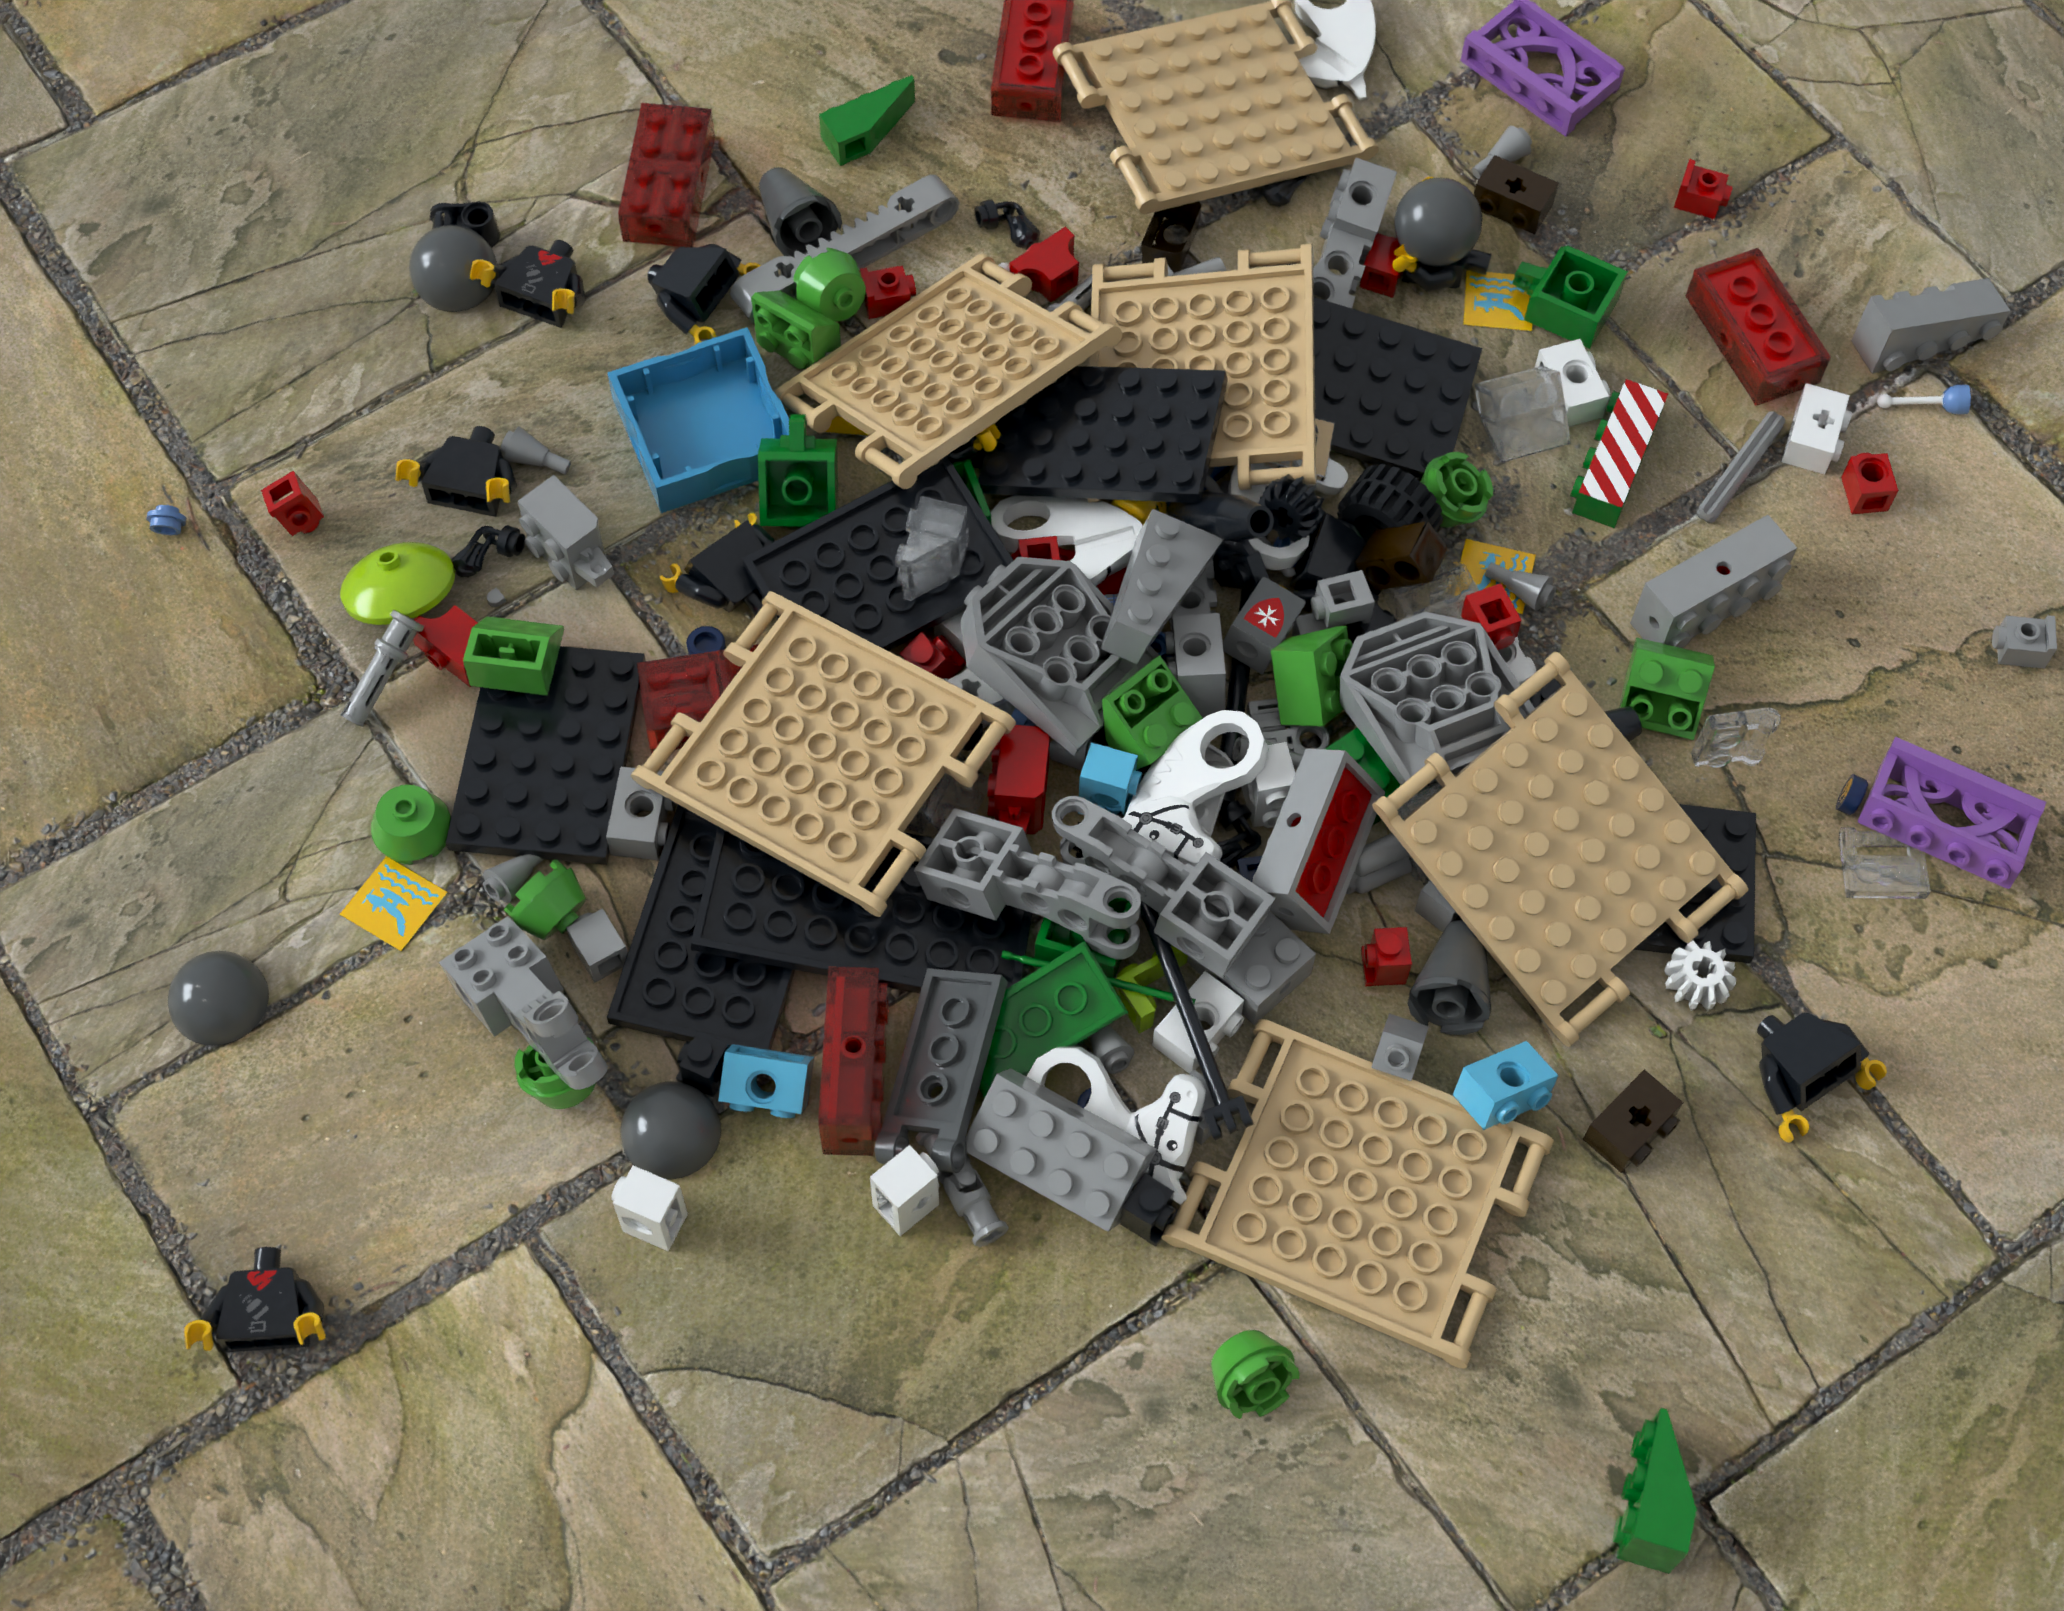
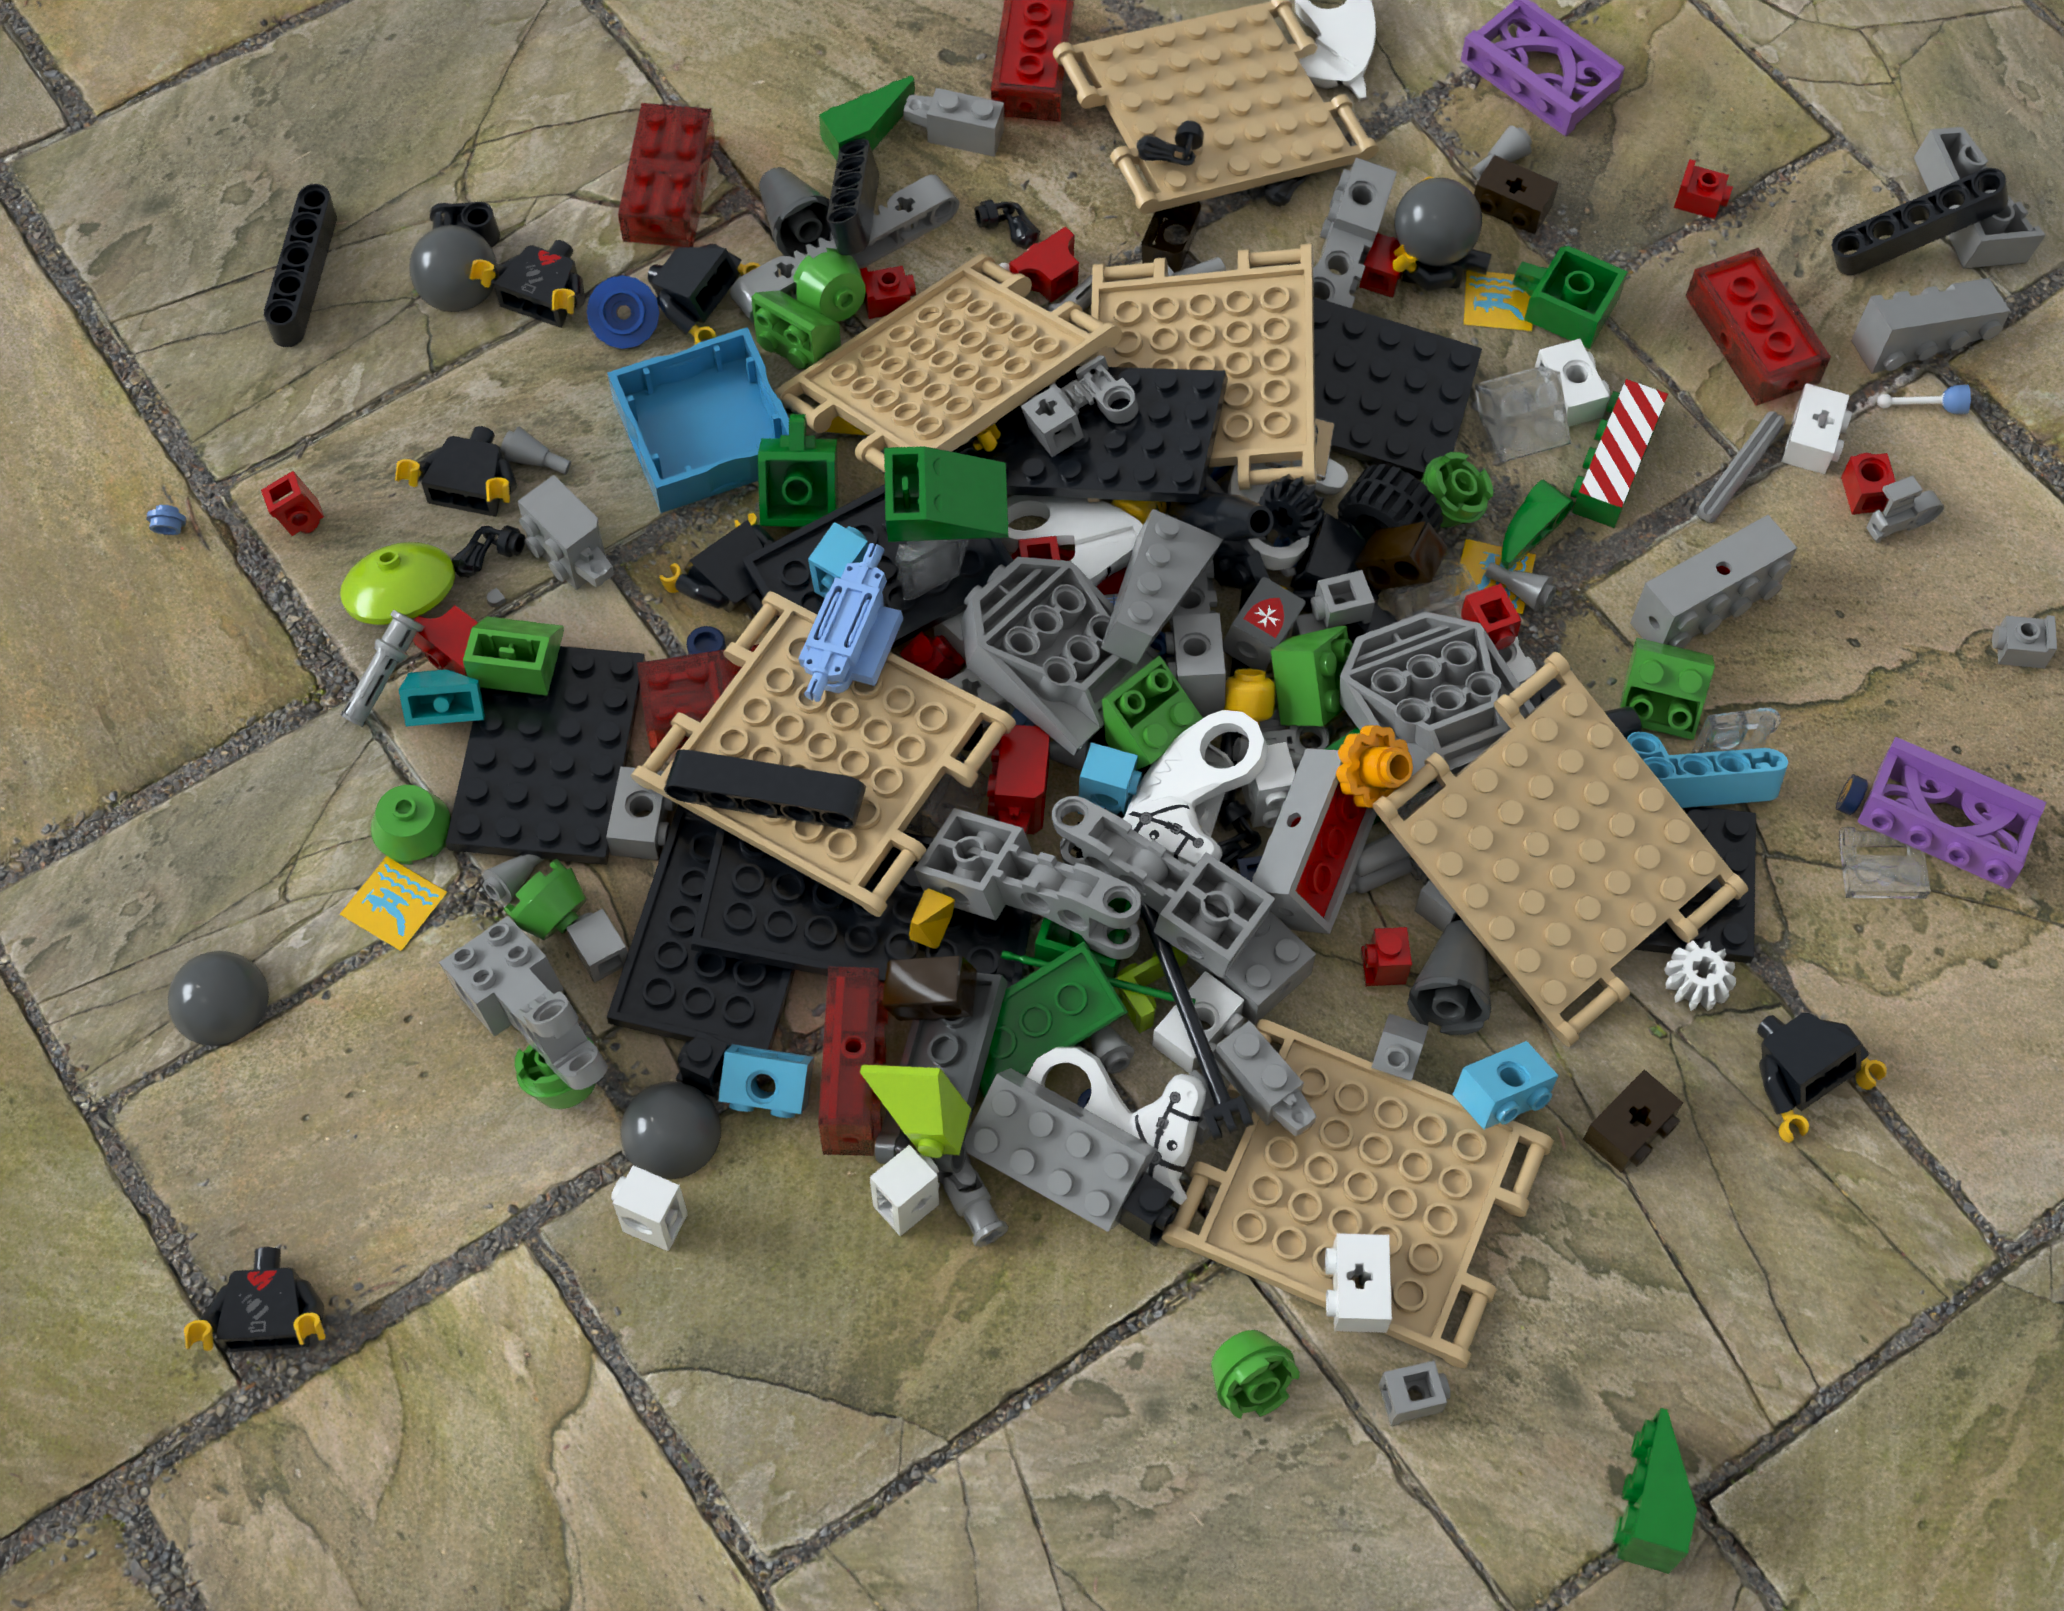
none -> black beam [264,184,337,347]
none -> teal slope [399,669,485,727]
none -> blue piece [586,275,660,349]
none -> black beam [664,749,866,829]
none -> light blue piece [798,543,904,702]
none -> medium azure brick [808,522,868,598]
none -> black beam [827,139,880,255]
none -> lime slope [860,1065,971,1158]
none -> dark brown piece [882,956,977,1021]
none -> green slope [884,446,1009,542]
none -> light grey hinge [904,88,1004,157]
none -> yellow slope [909,888,955,949]
none -> light grey brick [1021,386,1084,457]
none -> light grey piece [1050,355,1139,423]
none -> black piece [1136,121,1204,166]
none -> light grey hinge [1215,1020,1317,1137]
none -> yellow head [1224,669,1275,726]
none -> white brick [1325,1234,1392,1333]
none -> light orange plant [1336,725,1413,809]
none -> light grey brick [1378,1361,1451,1426]
none -> green piece [1501,479,1574,570]
none -> medium azure beam [1627,732,1788,808]
none -> black beam [1832,168,2009,276]
none -> light grey piece [1866,475,1944,543]
none -> light grey wedge [1914,127,2046,269]

